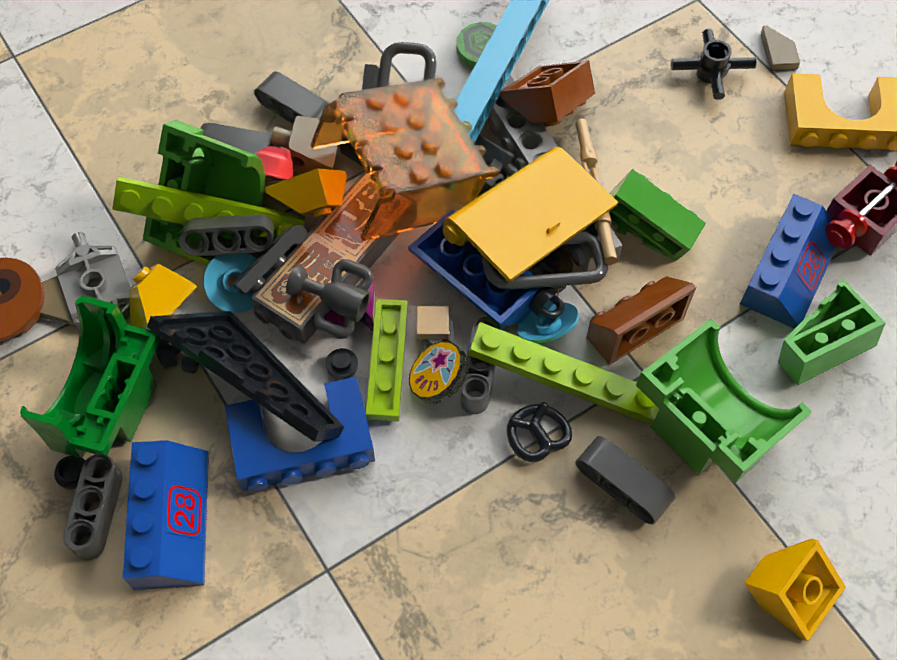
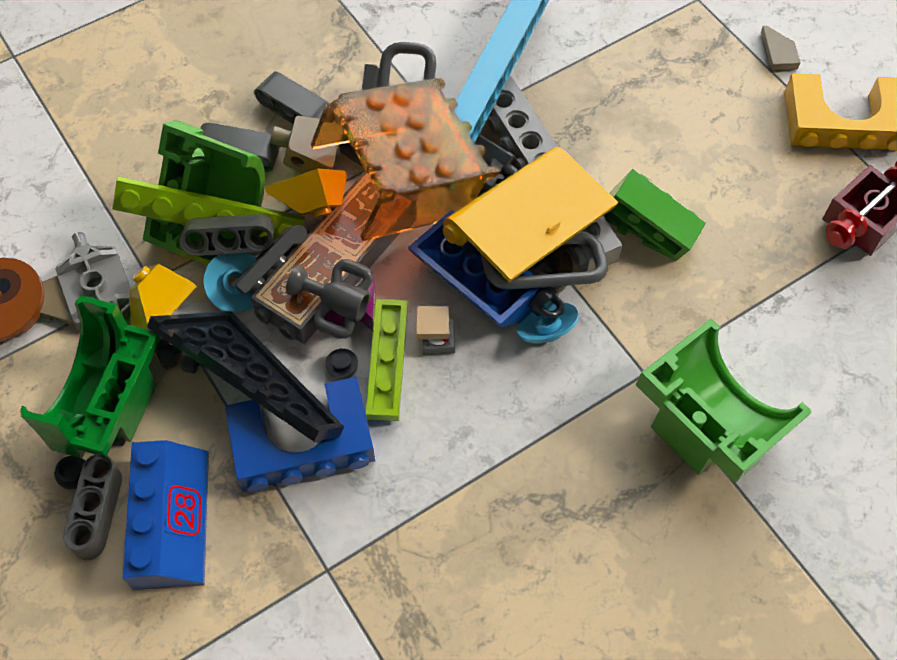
coral piece [255,146,293,181] -> none
tile [409,341,468,404] -> none
bright green tile [457,22,497,68] -> none
dark grey beam [460,317,501,414] -> none
lime plate [468,322,659,426] -> none
dark orange slope [499,60,595,126] -> none
black piece [506,402,573,462] -> none
tan piece [575,119,617,265] -> none
dark grey beam [575,436,675,525] -> none
dark orange slope [586,276,696,365] -> none
black bar [671,29,756,100] -> none
blue slope [740,194,837,329] -> none
yellow slope [744,538,846,642] -> none
bright green wedge [778,279,886,385] -> none

